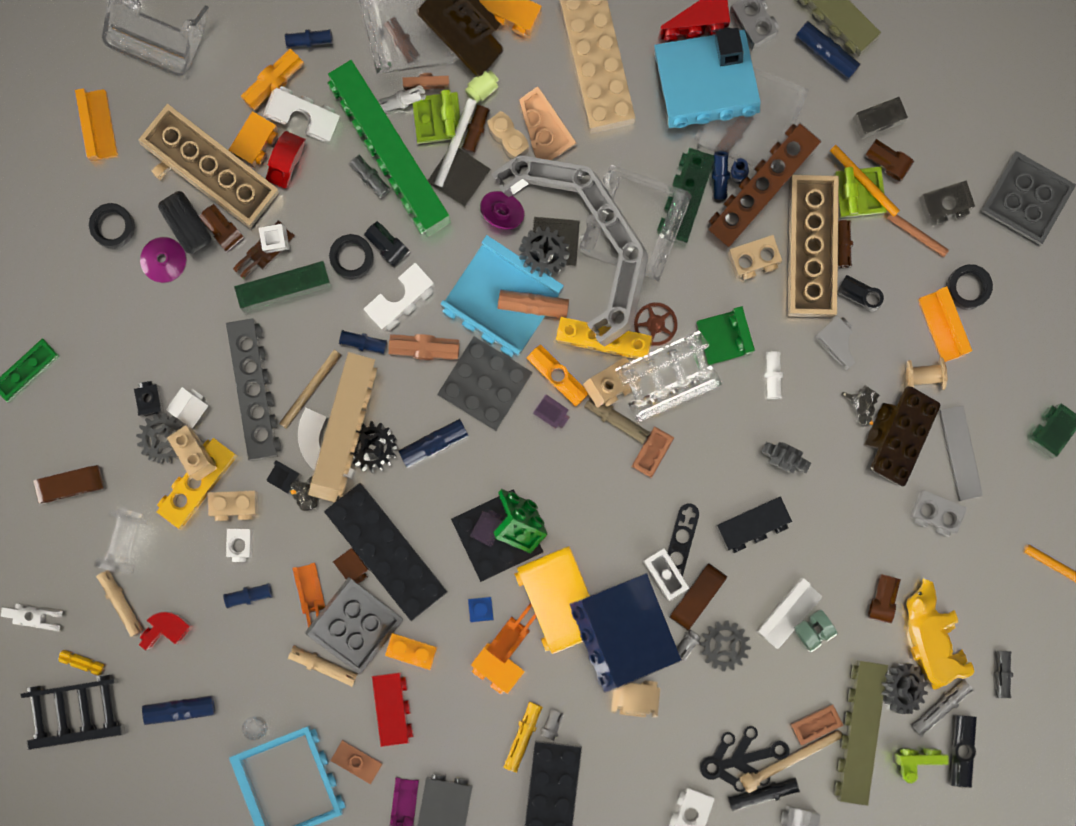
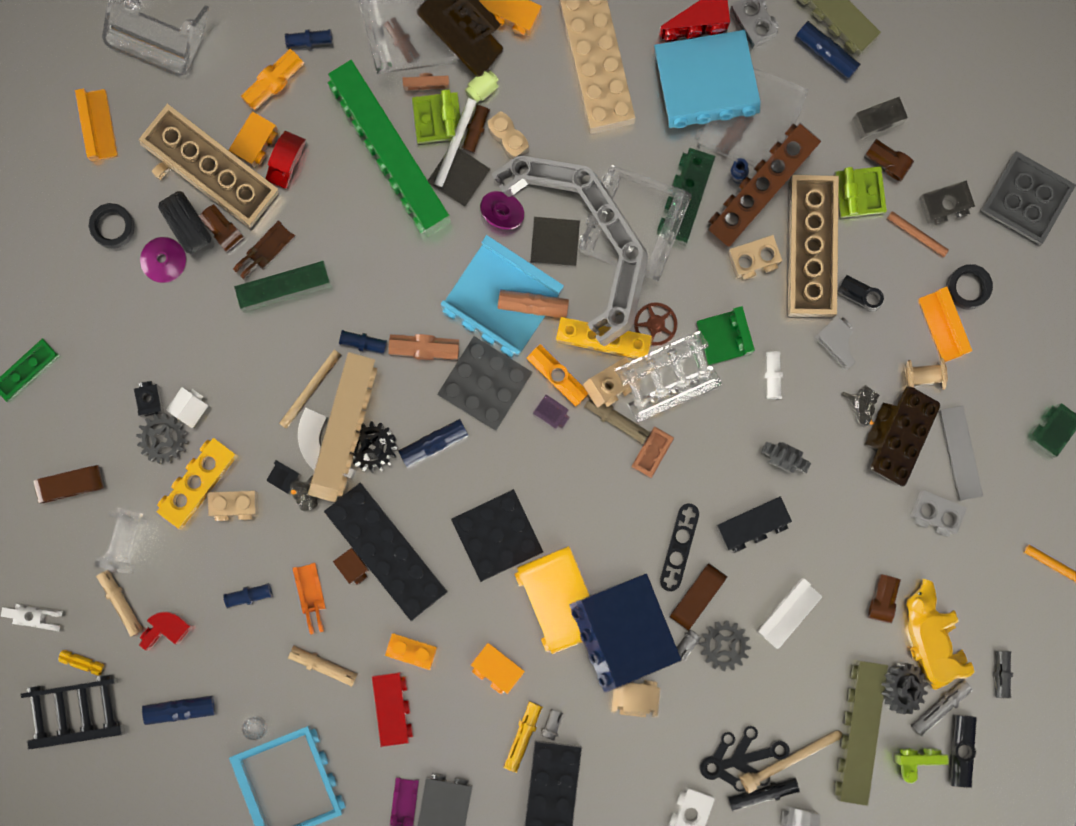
tan brick [167,425,217,481] -> none
dark grey brick [226,318,281,461] -> none
white brick [226,529,253,562] -> none
white brick [259,224,290,253] -> none
white arch [262,87,340,143] -> none
dark grey plate [305,577,403,674] -> none
black tyre [329,234,374,280] -> none
nougat plate [330,740,383,785] -> none
dark grey pin [349,155,391,198] -> none
black piece [363,221,410,268] -> none
white arch [364,263,435,332] -> none
white pin [379,85,426,113] -> none
blue plate [468,597,494,622] -> none
clear purple brick [470,510,503,547] -> none
orange arm [486,603,537,664] -> none
green bracket [493,489,548,553] -> none
light nougat wing [519,86,577,160] -> none
dark grey gear [519,227,570,277] -> none
white brick [643,548,689,601] -> none
dark blue pin [712,151,730,199] -> none
black brick [715,27,744,67] -> none
nougat plate [790,704,844,746] -> none
sand green wheel [794,609,838,652] -> none
light orange bar [830,145,900,217] -> none
reddish brown pin [838,220,853,268] -> none

